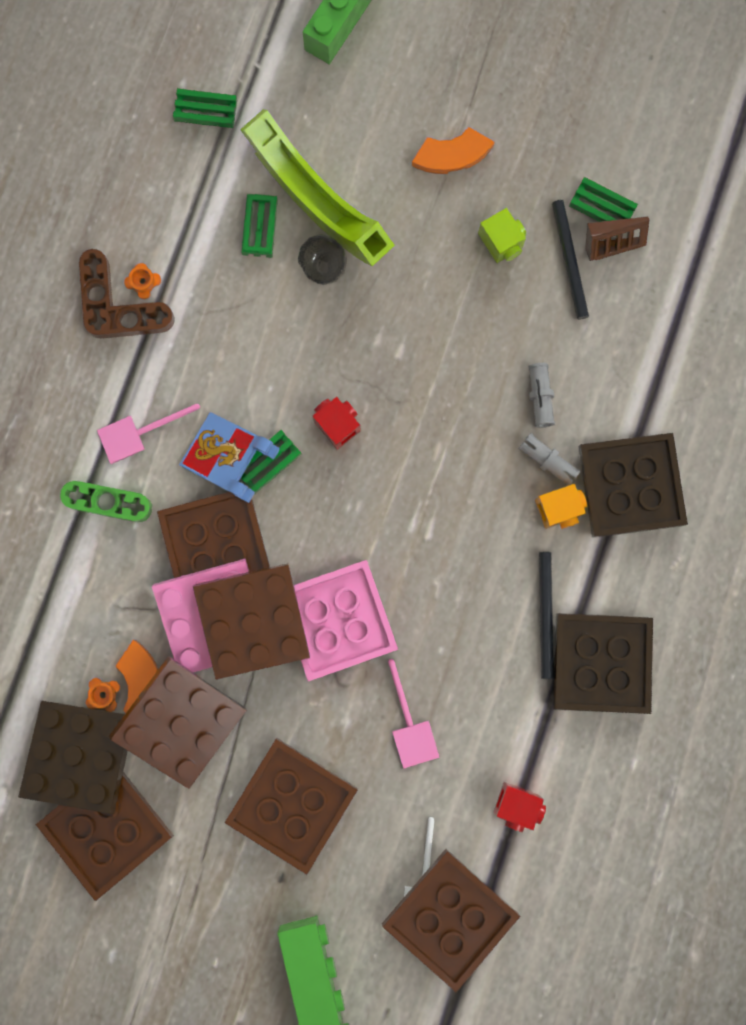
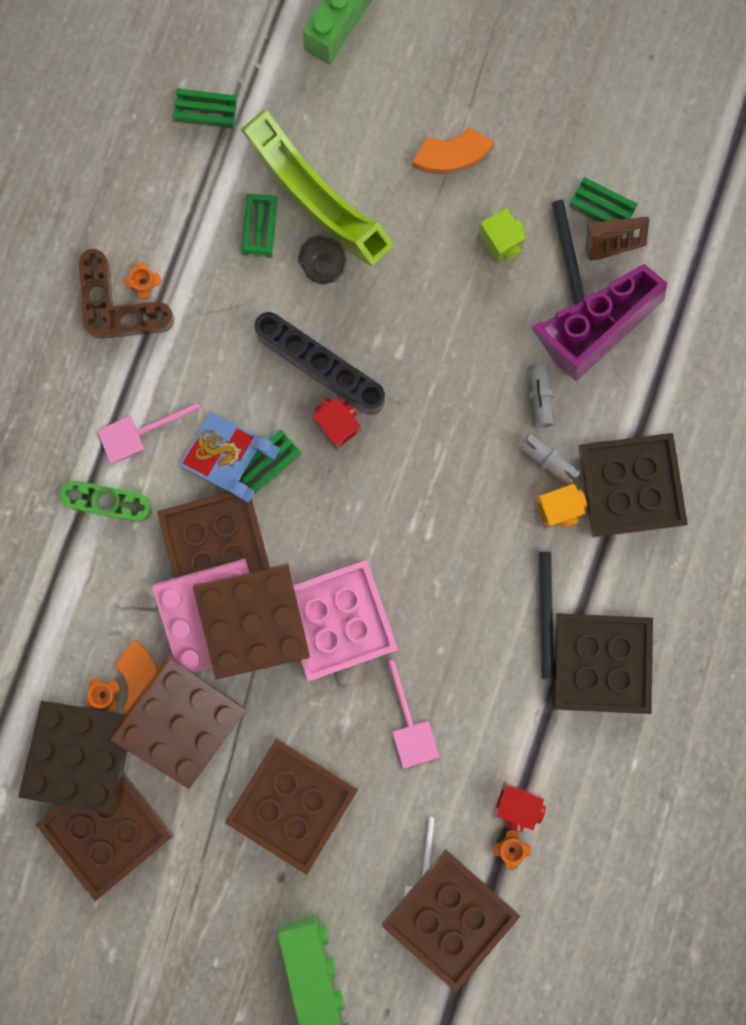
none -> black beam [255,312,385,415]
none -> orange plate [492,830,531,870]
none -> magenta wedge [532,264,668,381]

